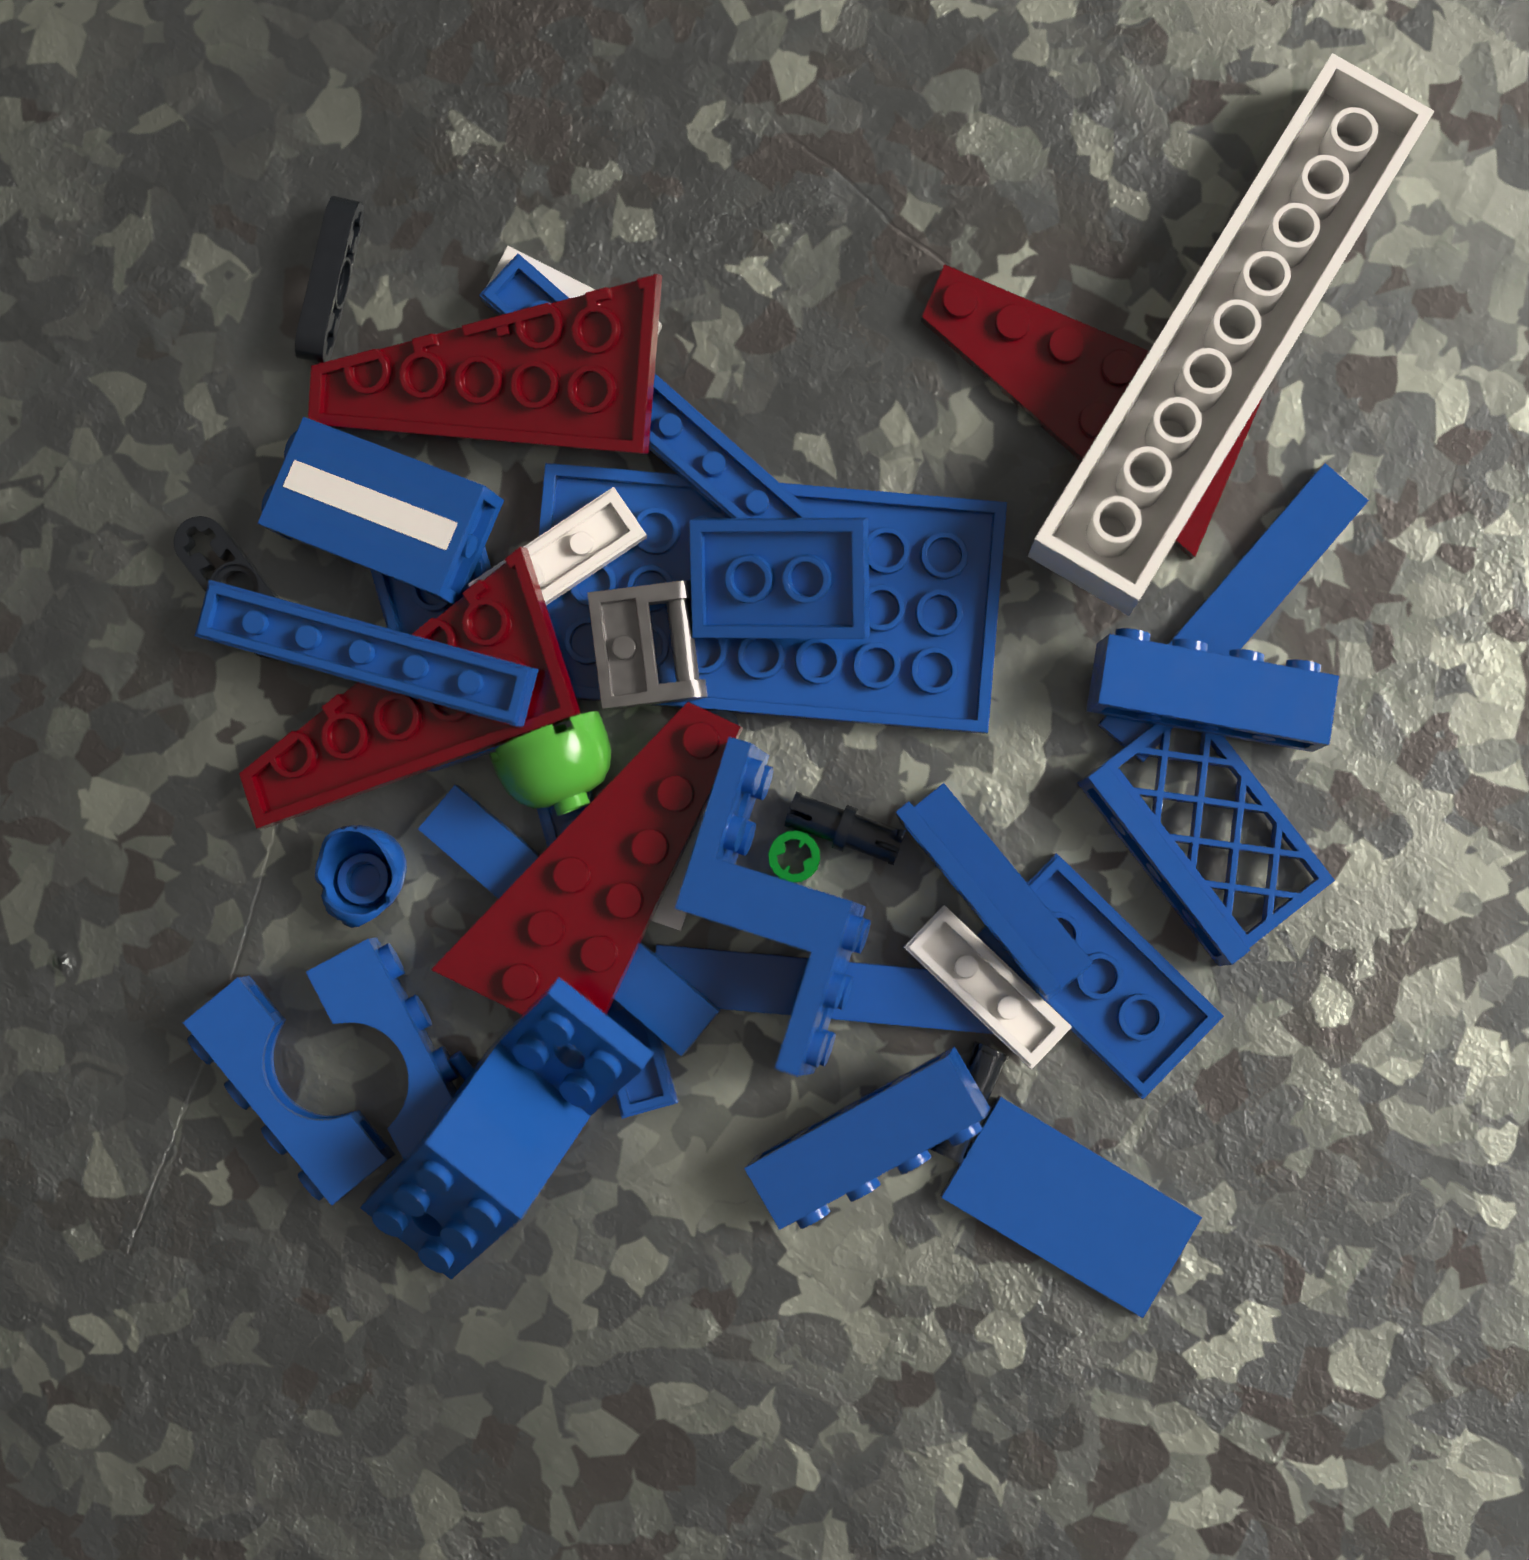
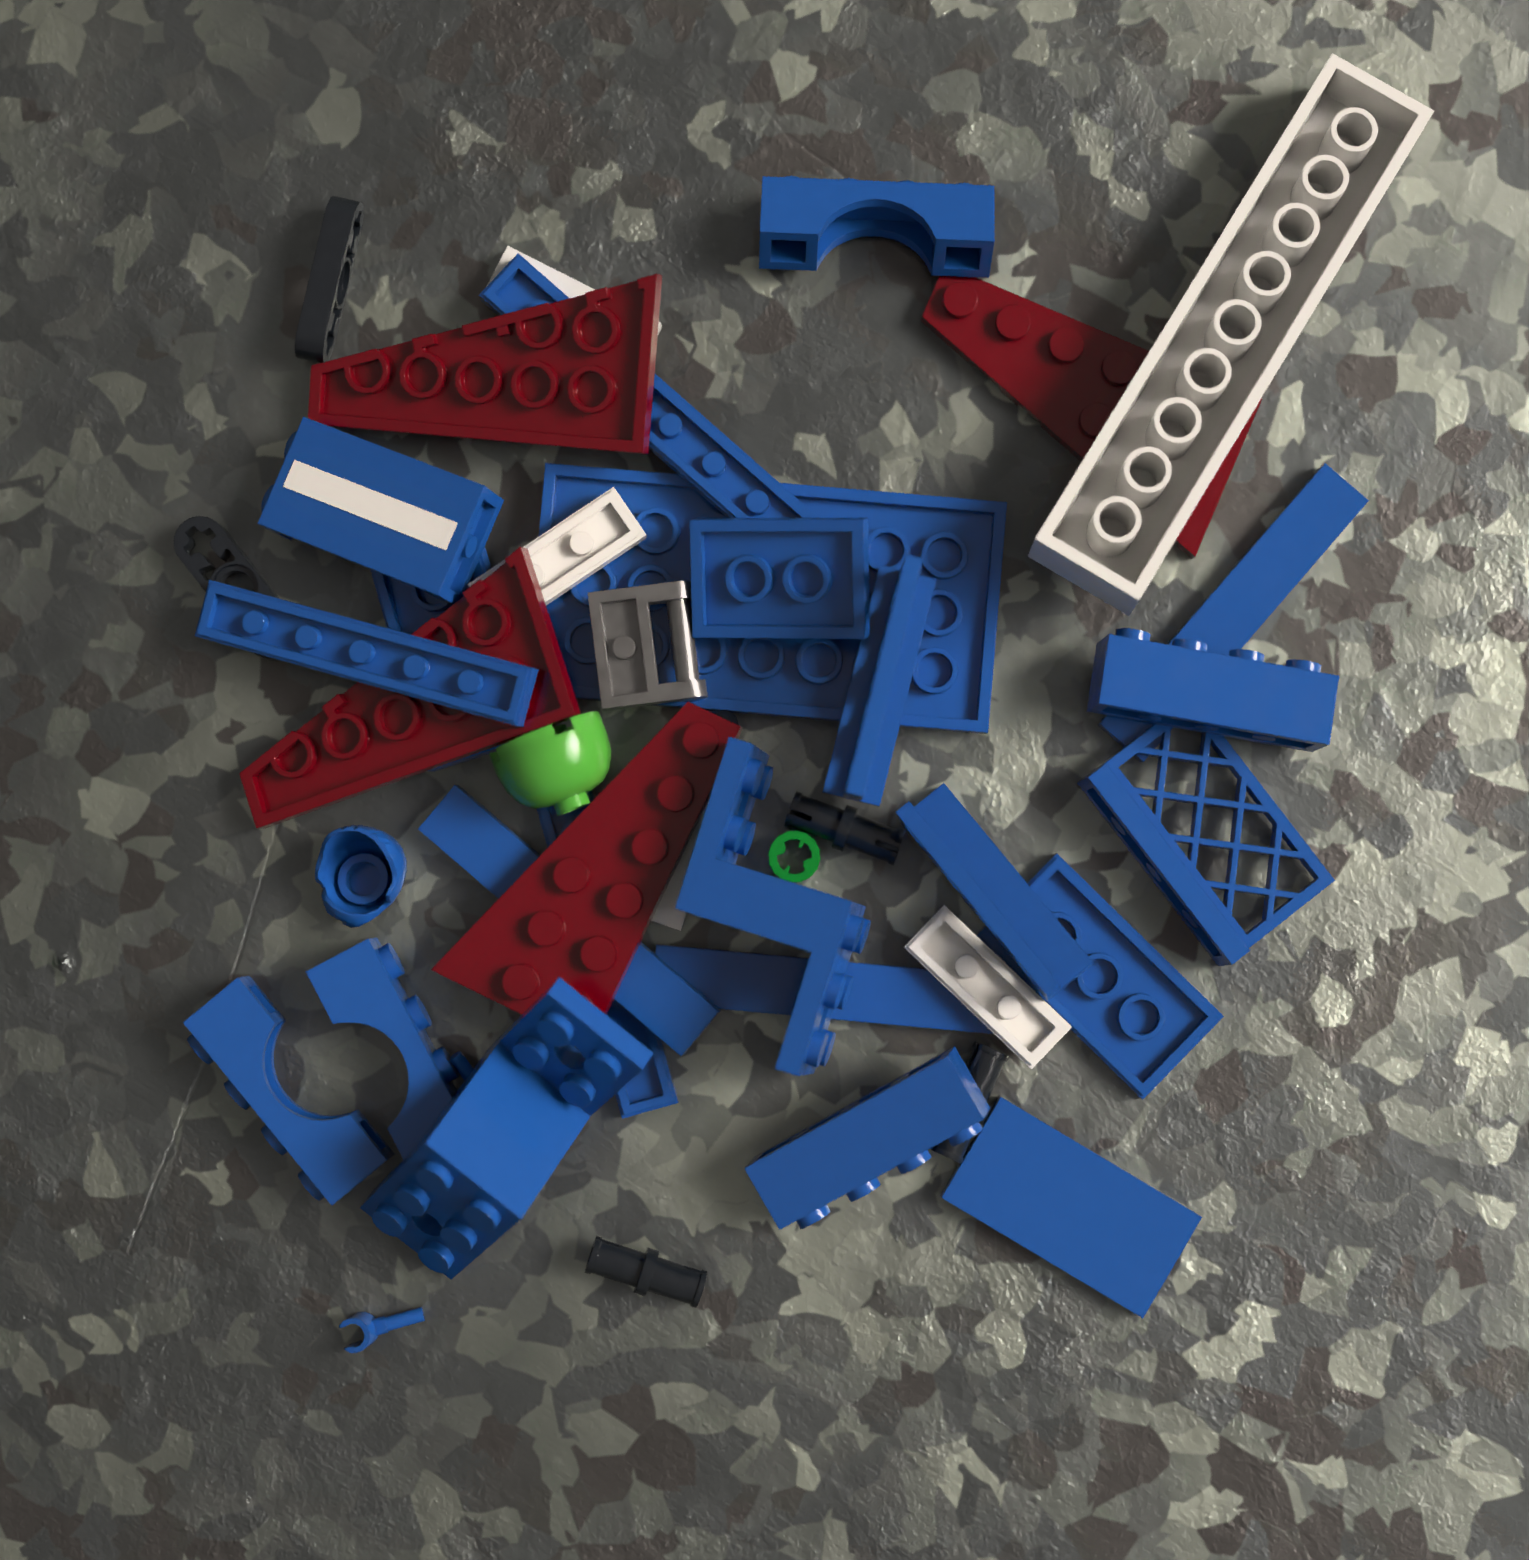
none -> blue hand [339,1307,425,1353]
none -> black pin [585,1236,708,1308]
none -> blue arch [759,176,995,278]
none -> blue fence [822,554,937,807]

